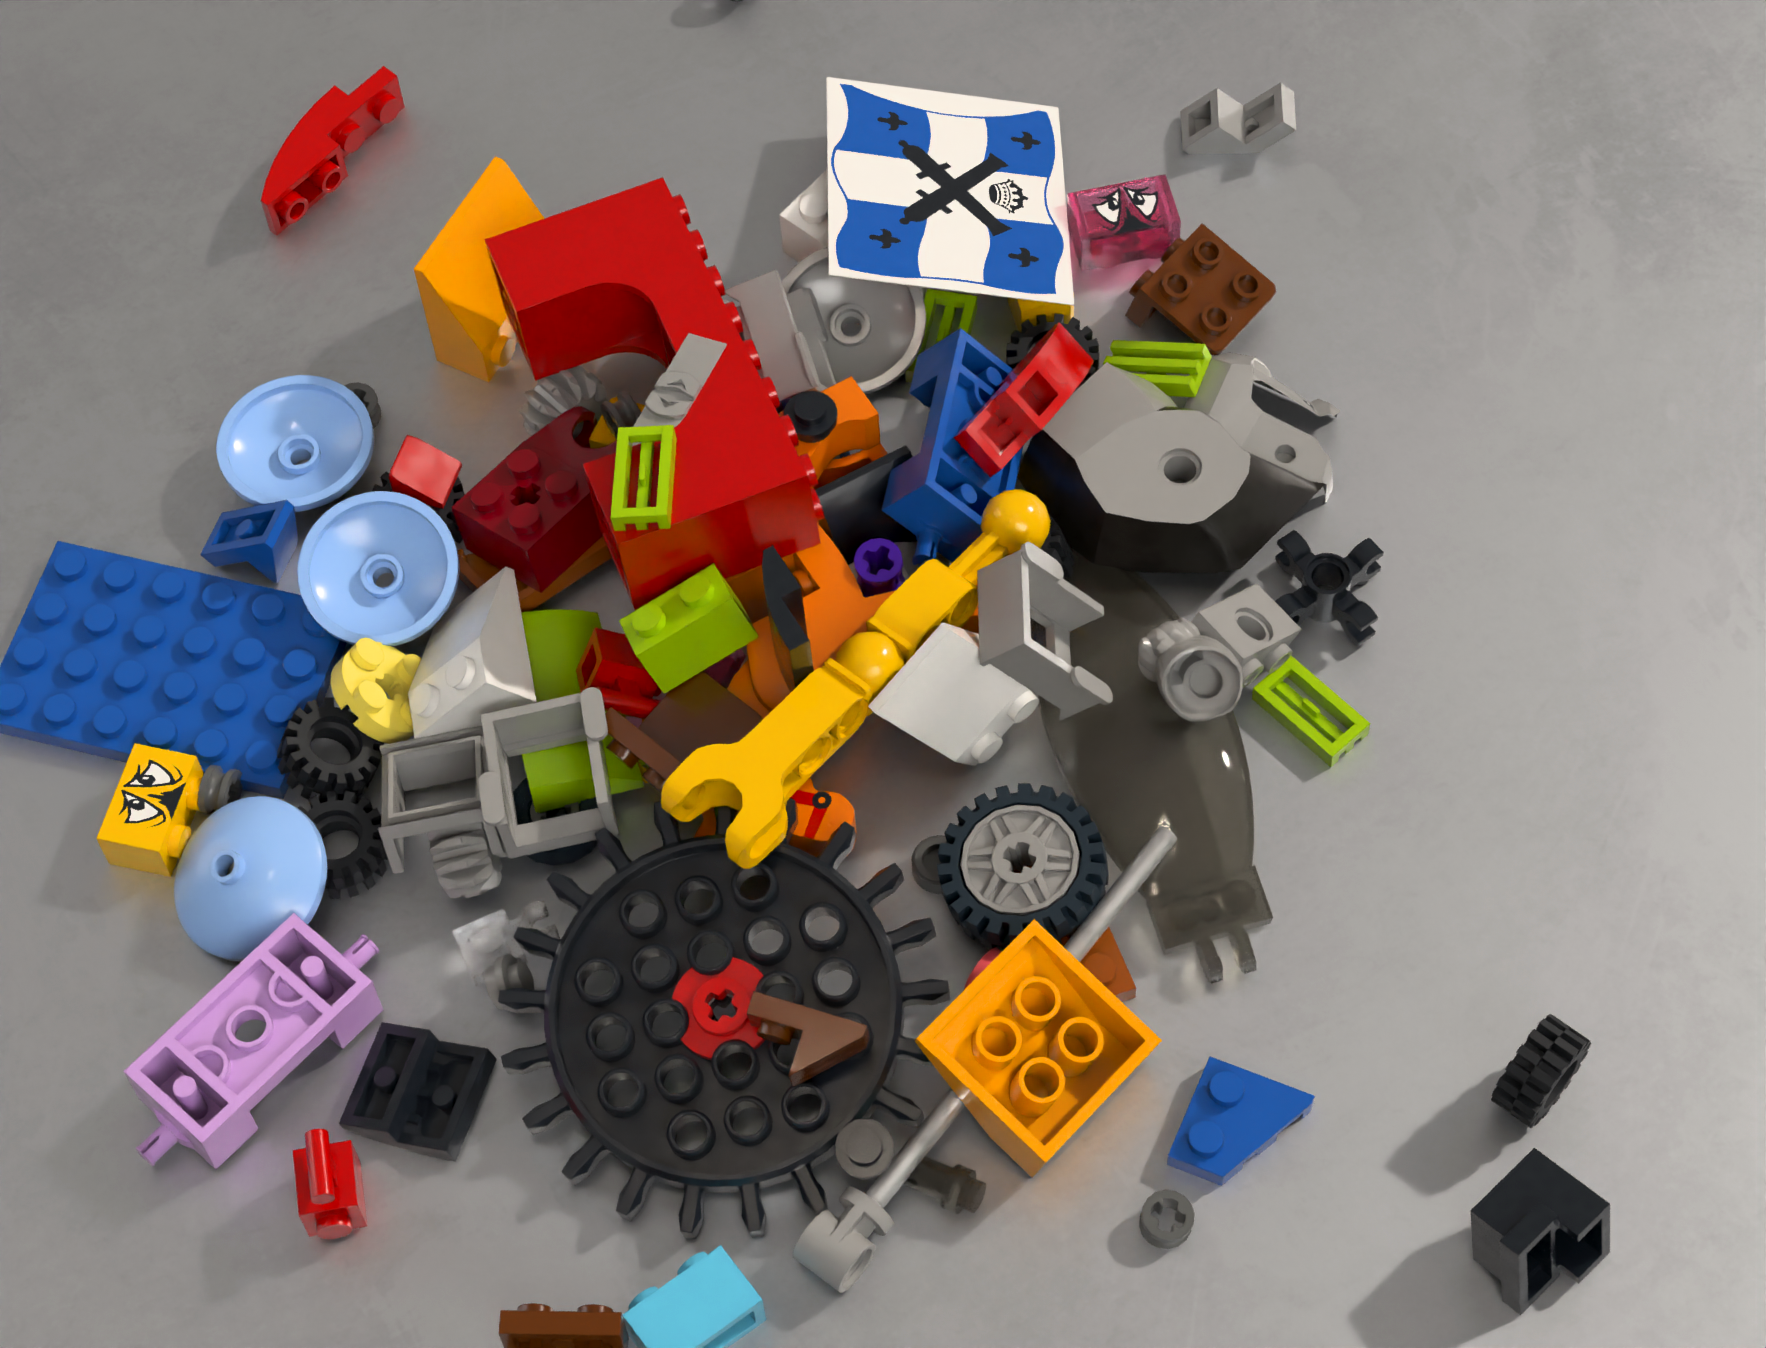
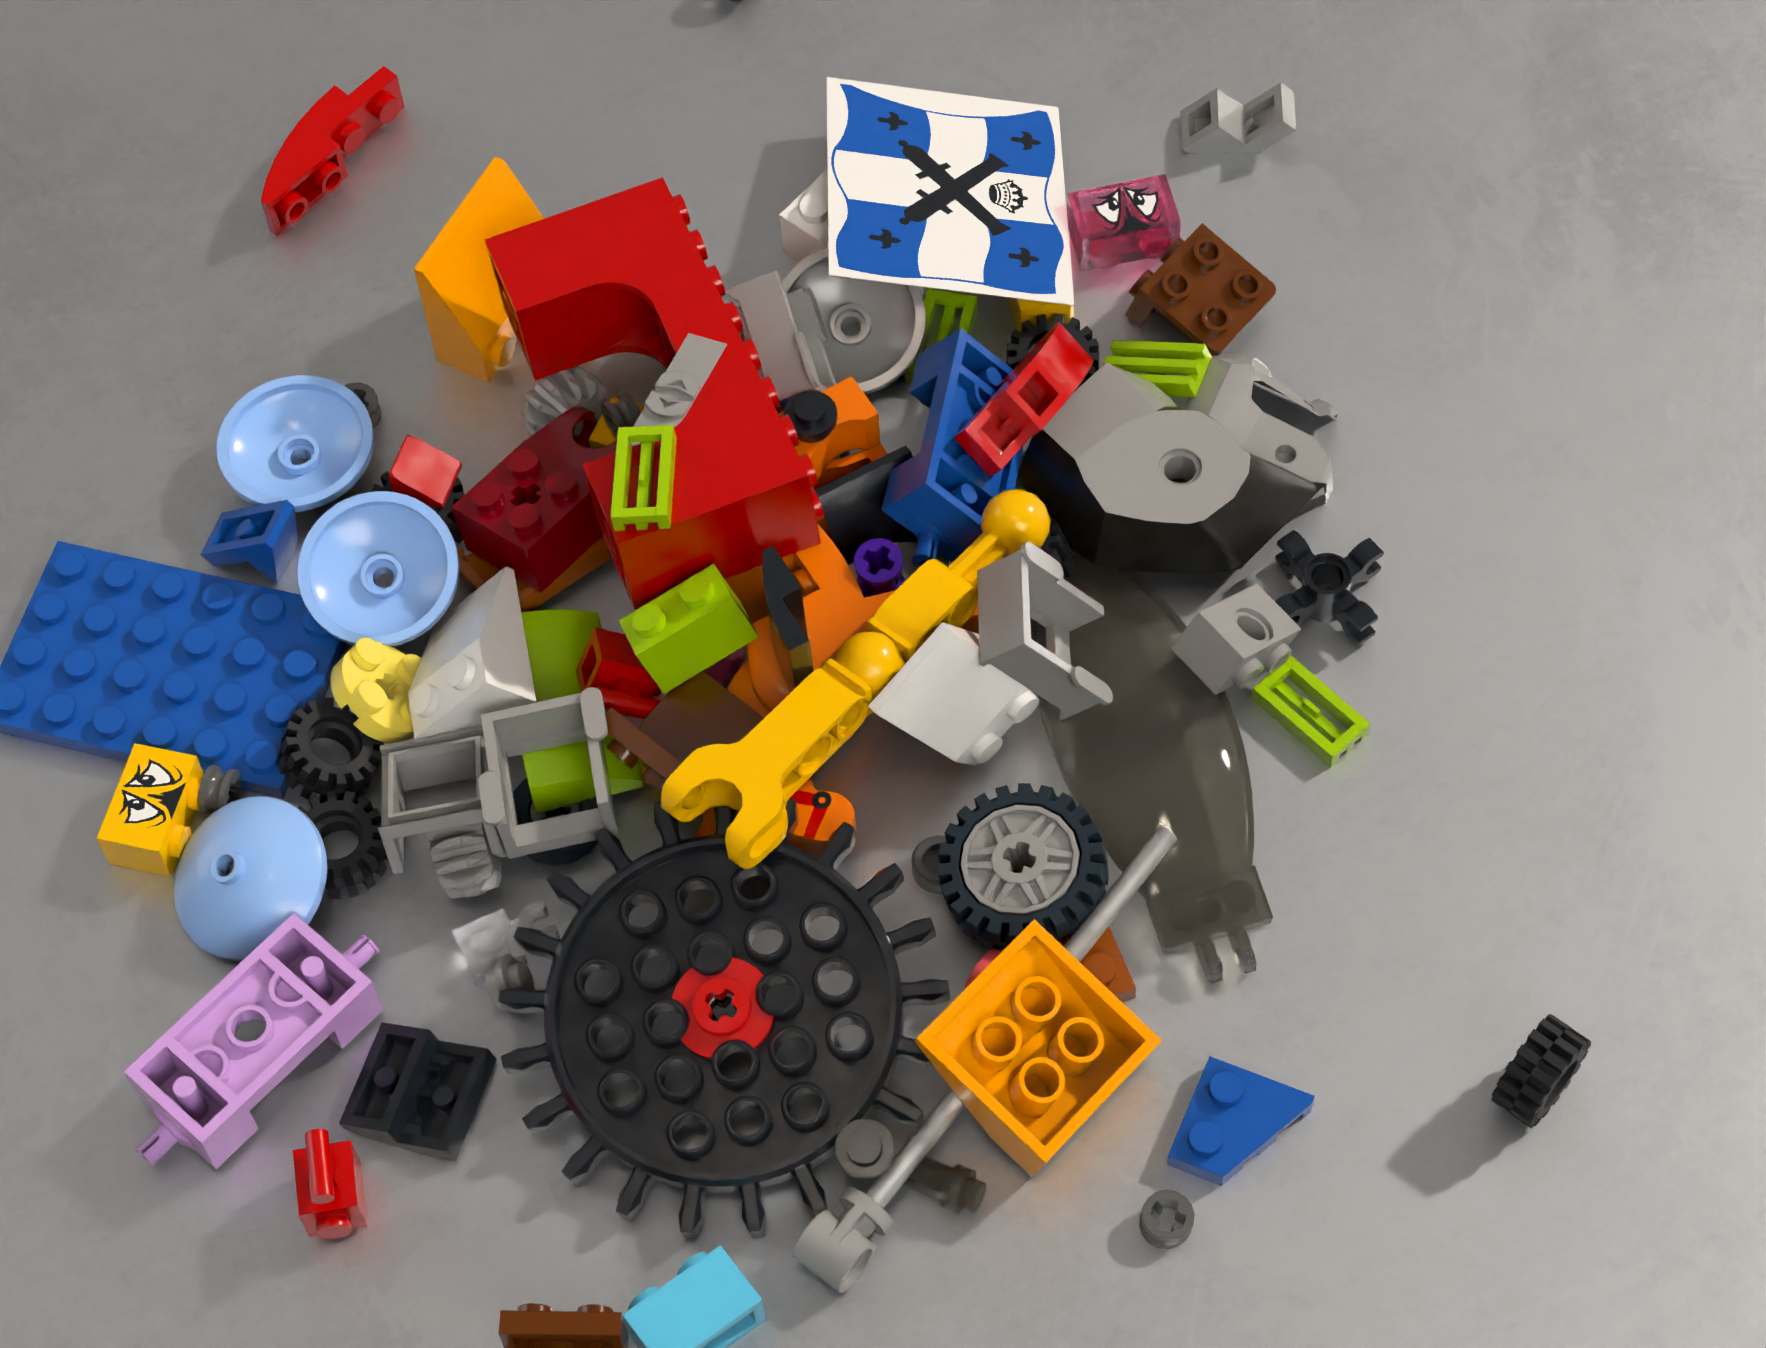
reddish brown slope [747,991,870,1086] -> none
light grey hair [1138,618,1243,722] -> none
black plate [1470,1148,1610,1315] -> none

